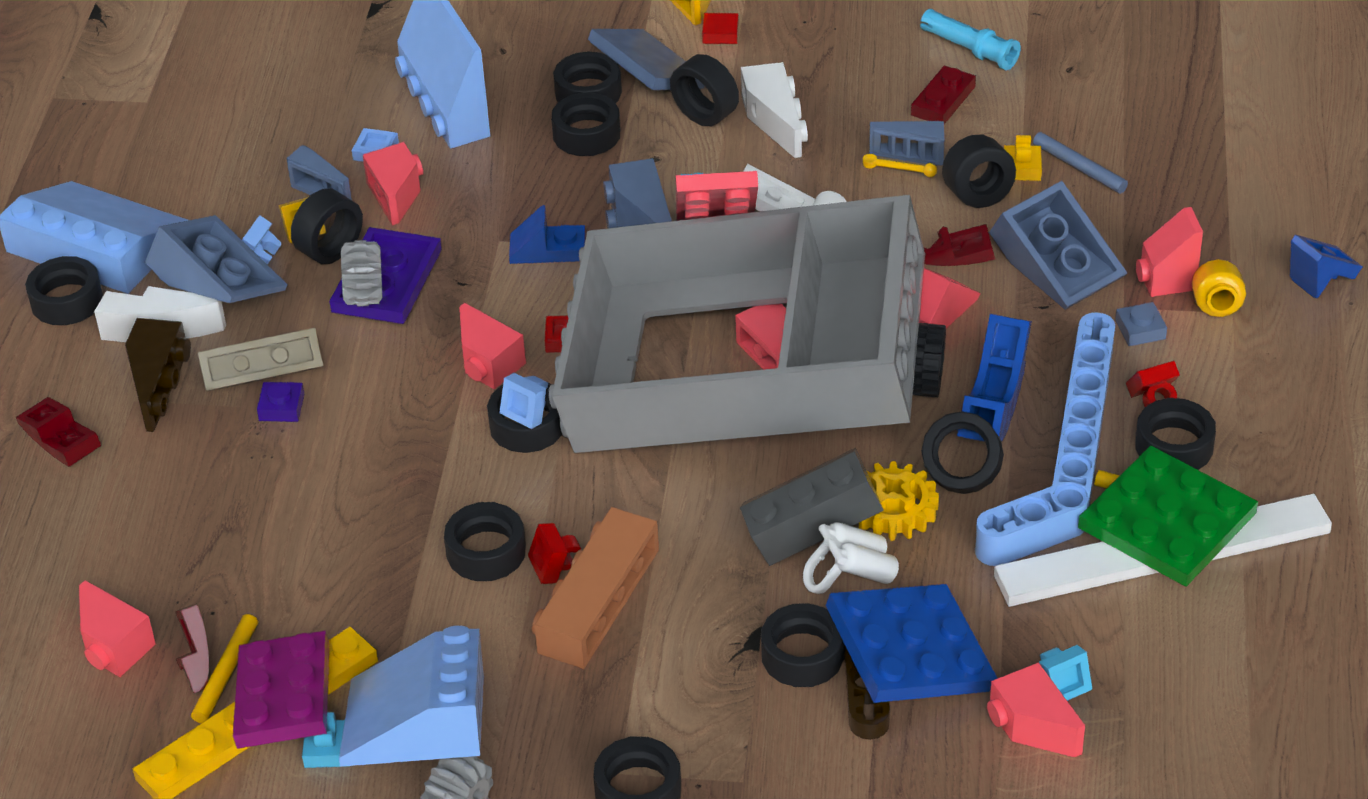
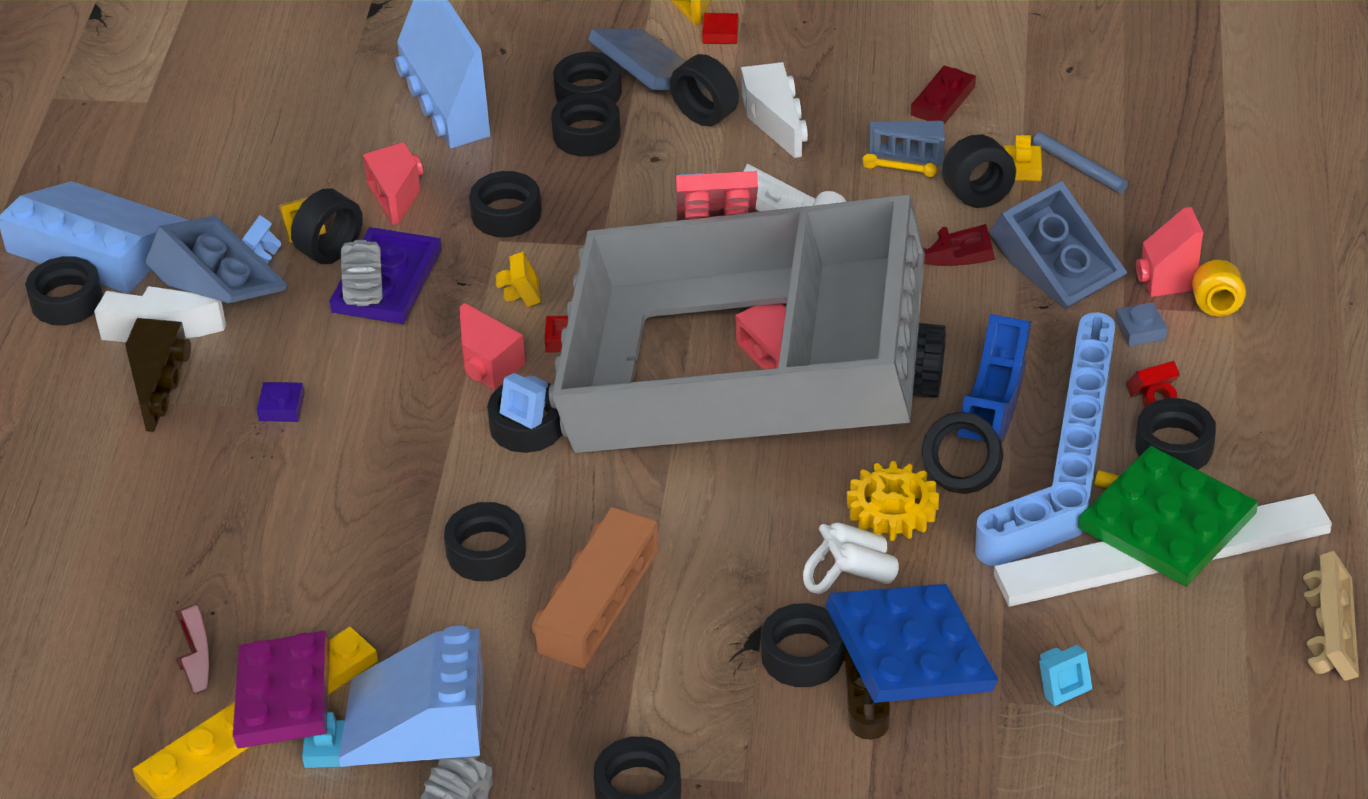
dark red slope [16,397,101,467] -> none
coral slope [79,580,156,677] -> none
yellow bar [191,614,258,723] -> none
dark tan plate [198,328,323,391] -> none
sand blue slope [287,145,352,200] -> none
light blue tile [351,128,399,162] -> none
blue slope [509,205,586,264] -> none
red tile [528,523,581,584] -> none
sand blue slope [603,158,672,228] -> none
dark grey slope [740,448,884,566] -> none
coral slope [919,268,981,329] -> none
medium azure pin [920,9,1021,70] -> none
coral slope [987,662,1085,757] -> none
blue slope [1290,234,1363,298] -> none
none -> black tyre [469,171,542,237]
none -> yellow tile [495,251,541,307]
none -> tan plate [1303,551,1359,681]

